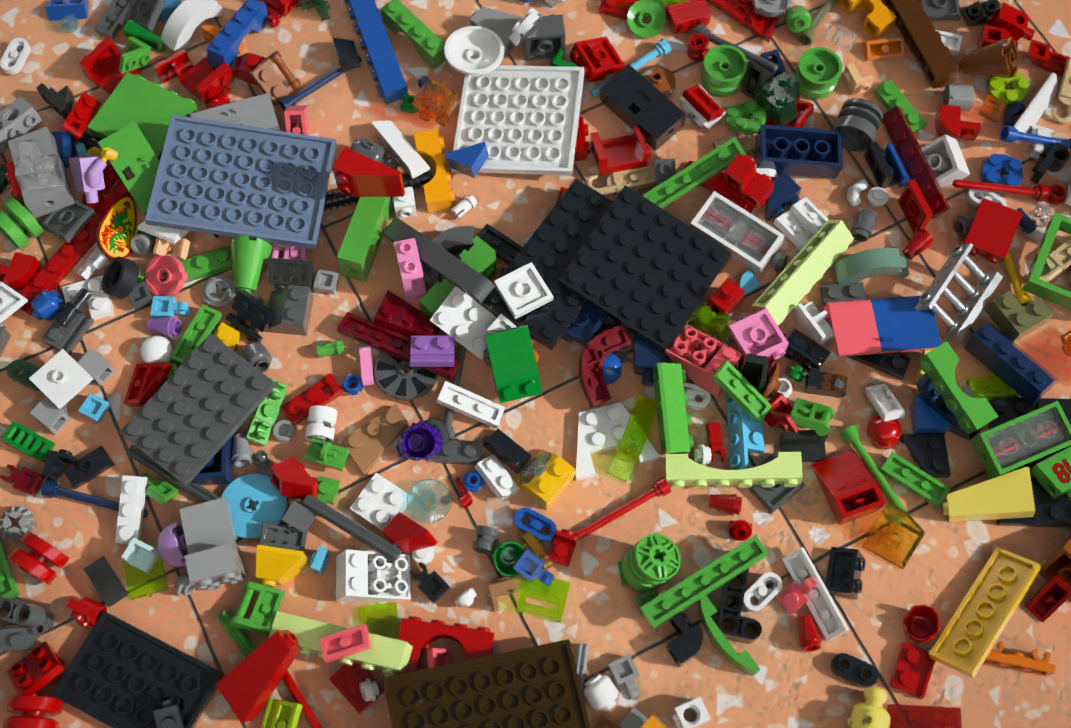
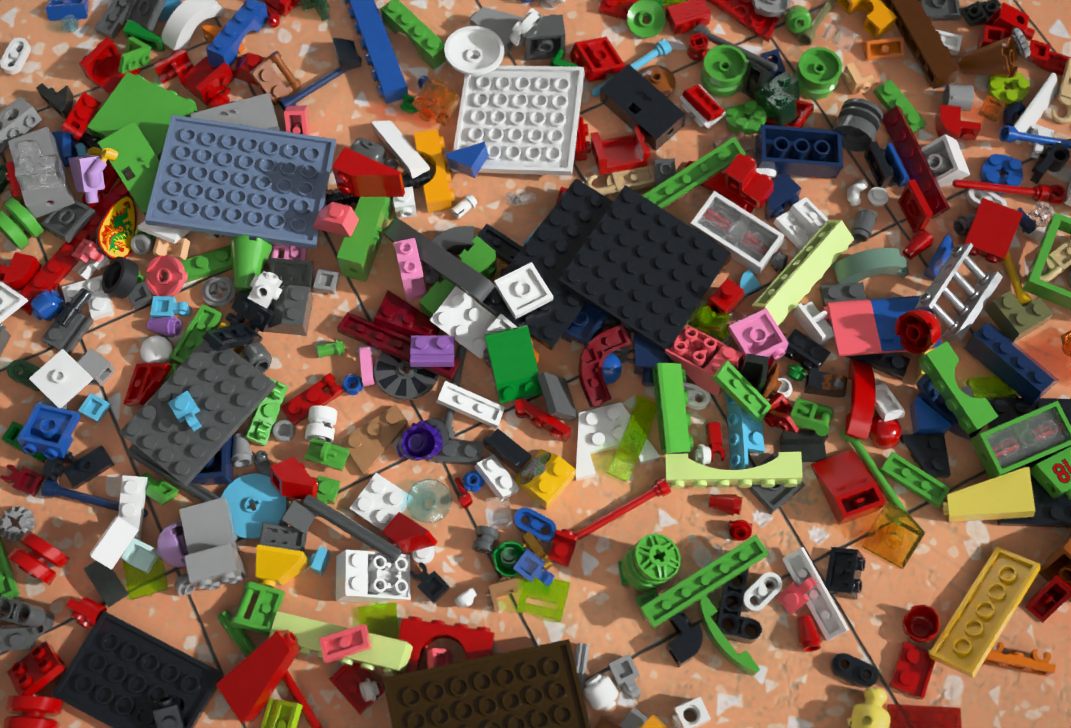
none -> blue plate [17,403,81,460]
none -> coral plate [71,239,104,263]
none -> white panel [89,517,139,569]
none -> medium azure plate [168,391,202,431]
none -> black plate [202,323,260,352]
none -> white brick [248,271,283,309]
none -> coral slope [313,202,359,237]
none -> clear arm [504,192,536,207]
none -> red plate [515,399,571,442]
none -> dark grey tile [538,372,579,421]
none -> red slope [845,359,876,441]
none -> red cylinder [895,309,941,354]
none -> blue slope [924,234,954,280]
none -> light grey gear [1010,28,1031,58]

